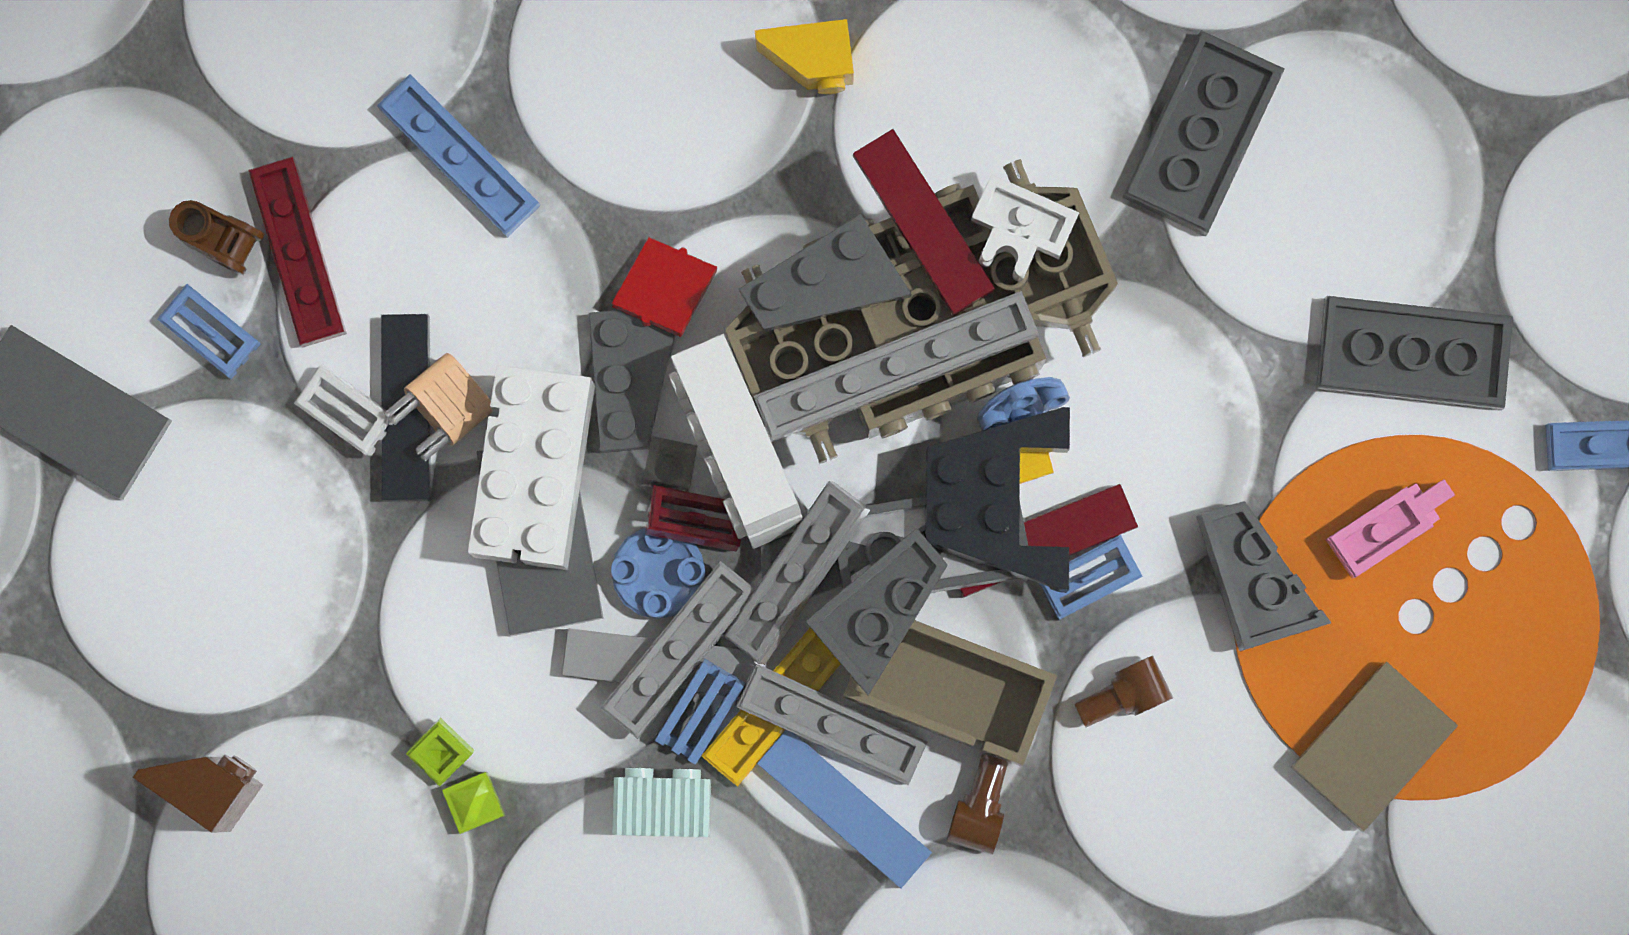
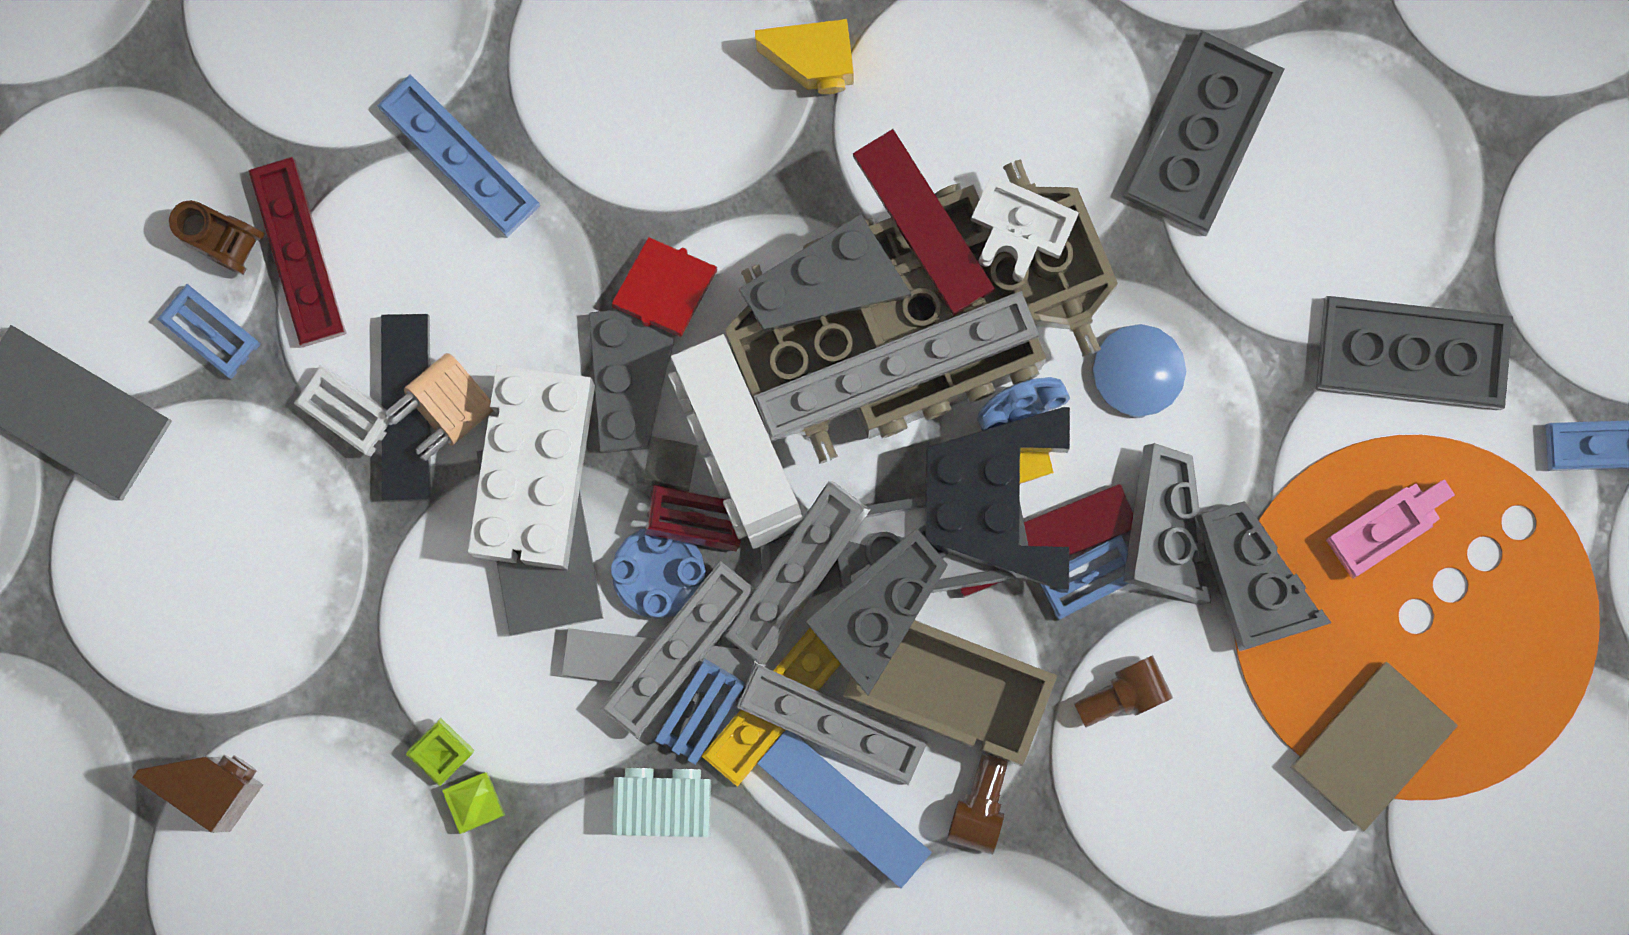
none -> medium blue dish [1092,324,1187,418]
none -> wing [1123,443,1211,605]

